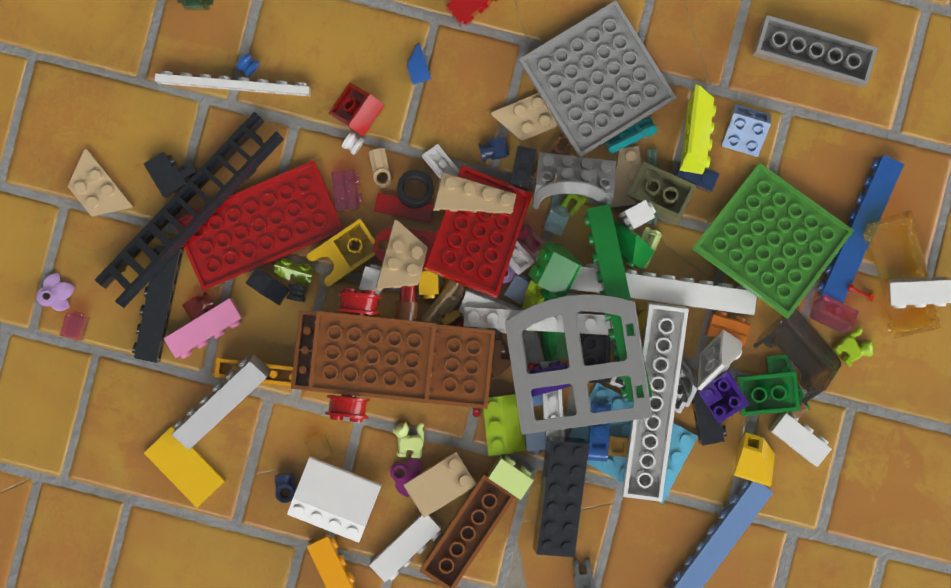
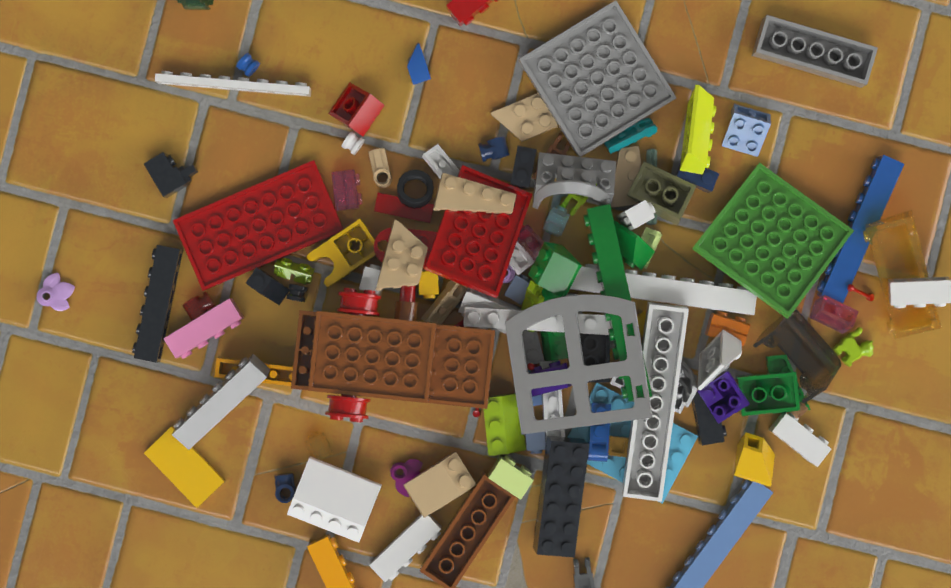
clear pink brick [60,311,90,341] -> none
tan wing [67,149,134,217] -> none
black ladder [95,112,284,308] -> none
yellowish green animal [393,421,424,458] -> none
pearl gold plate [441,309,461,326] -> none
reddish brown slope [493,339,511,379] -> none

